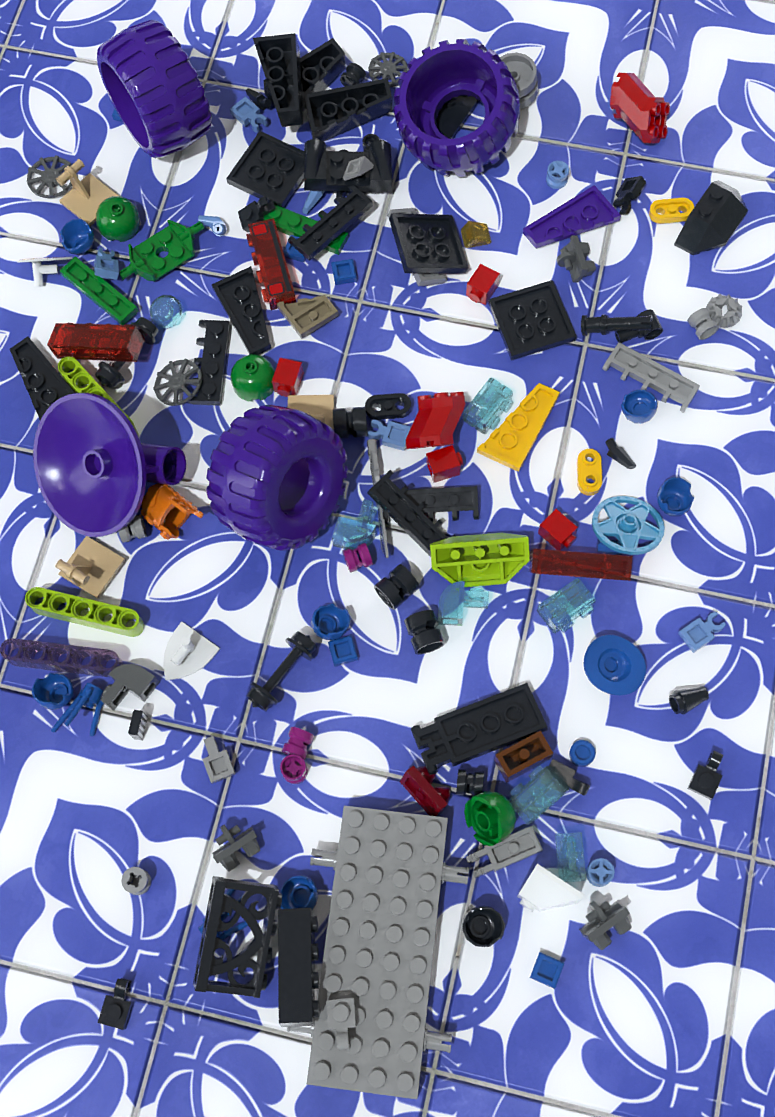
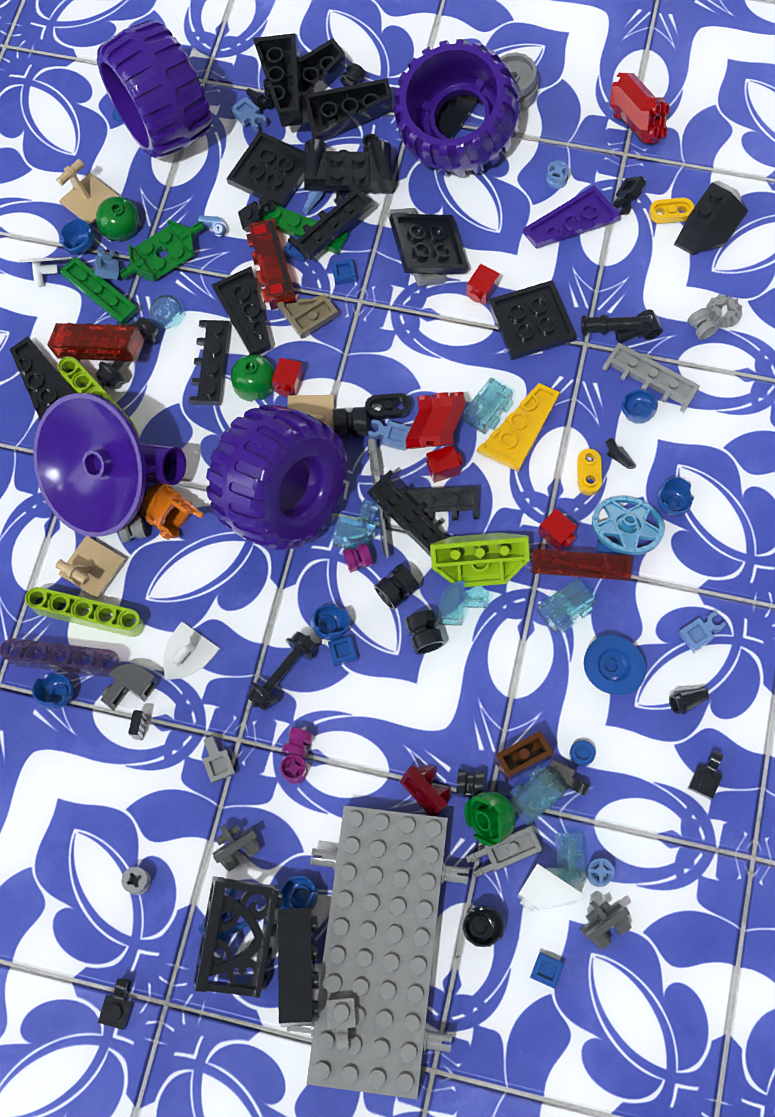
dark grey wheel [27,155,72,198] -> none
blue plant [51,683,104,737] -> none
dark grey wheel [153,358,202,406] -> none
light grey slope [343,156,374,181] -> none
dark grey wheel [368,52,408,87] -> none
black hinge [411,683,547,775] -> none
clear yellow slope [461,221,491,248] -> none
dark grey hips [556,236,596,282] -> none

